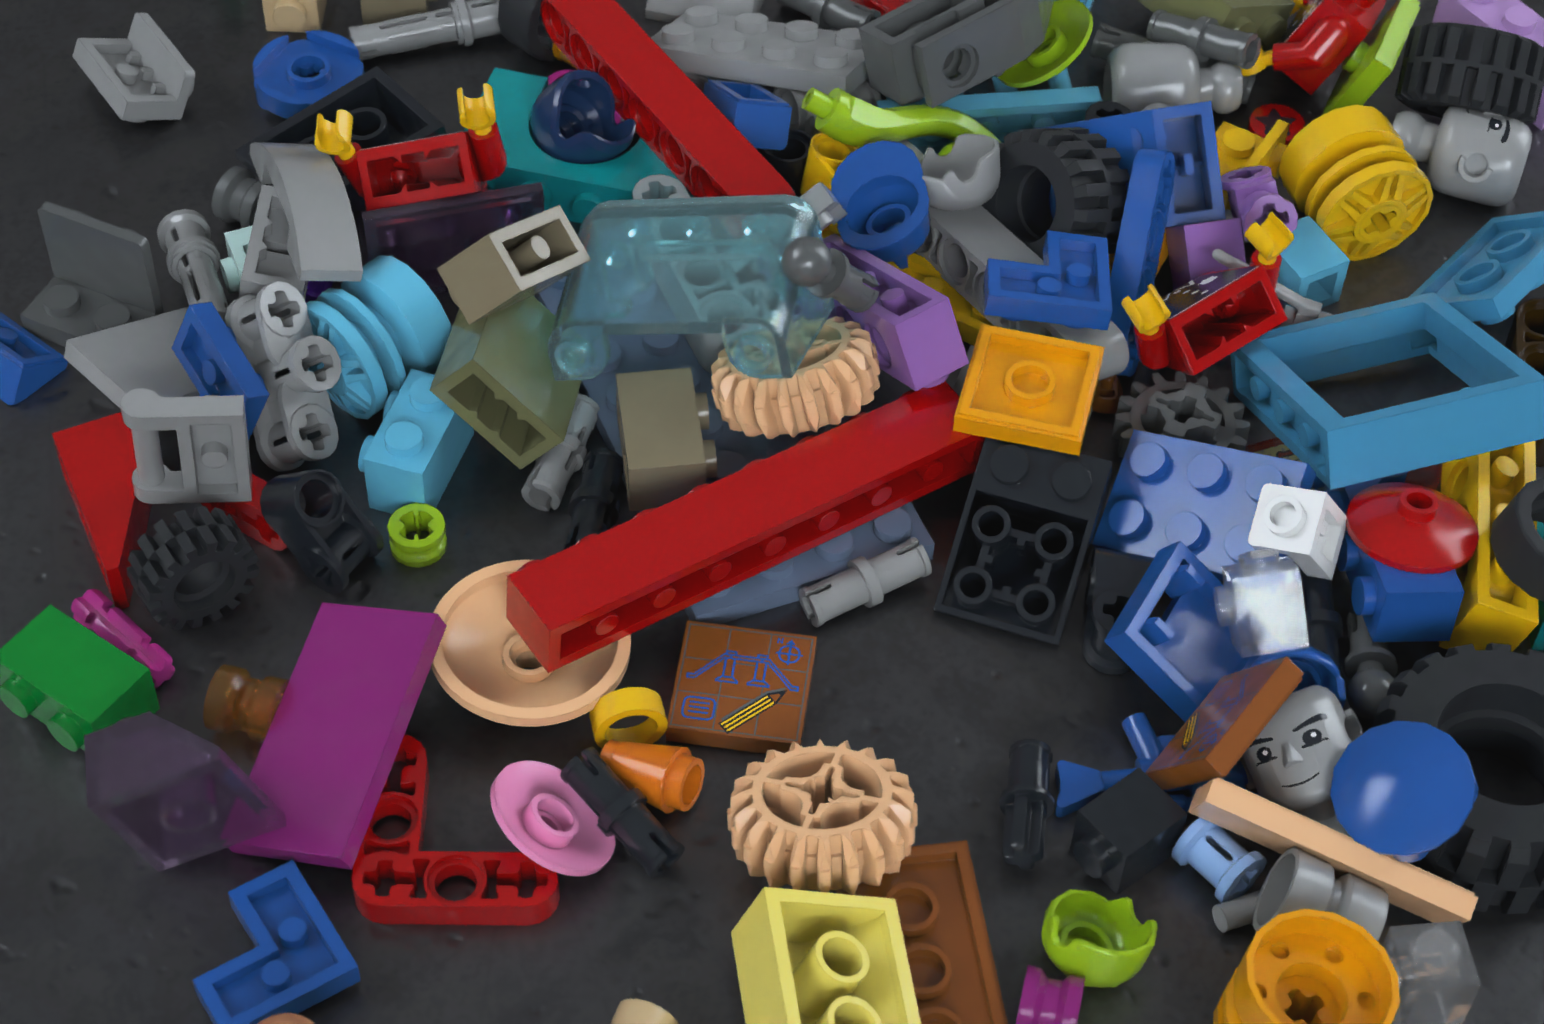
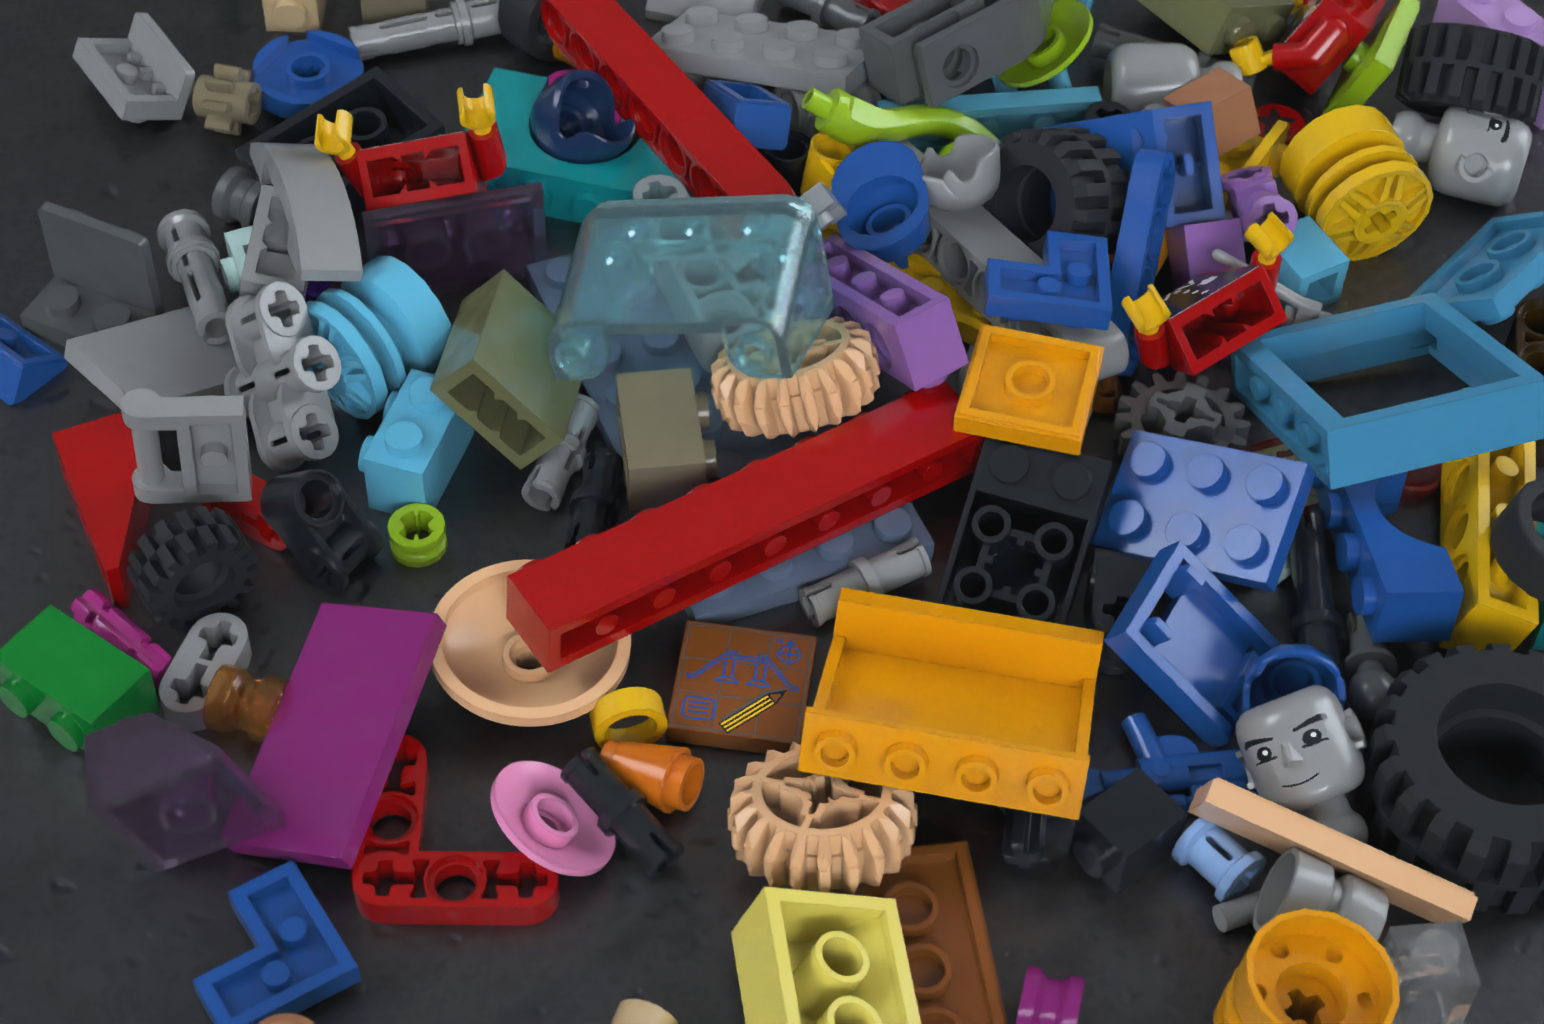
blue plate [172,302,270,441] -> none
dark tan brick [437,205,591,325] -> none
dark grey pin [781,236,879,313] -> none
lime hair [1041,889,1158,988] -> none
dark orange tile [1145,656,1304,790] -> none
dark grey pin [1147,9,1261,69] -> none
clear brick [1213,549,1310,658] -> none
white bracket [1248,483,1347,580] -> none
blue dish [1330,720,1479,863] -> none
red dish [1346,482,1479,574] -> none
none -> light grey beam [158,612,252,732]
none -> dark tan gear [193,63,262,136]
none -> light orange panel [798,587,1104,820]
none -> nougat brick [1163,67,1261,157]

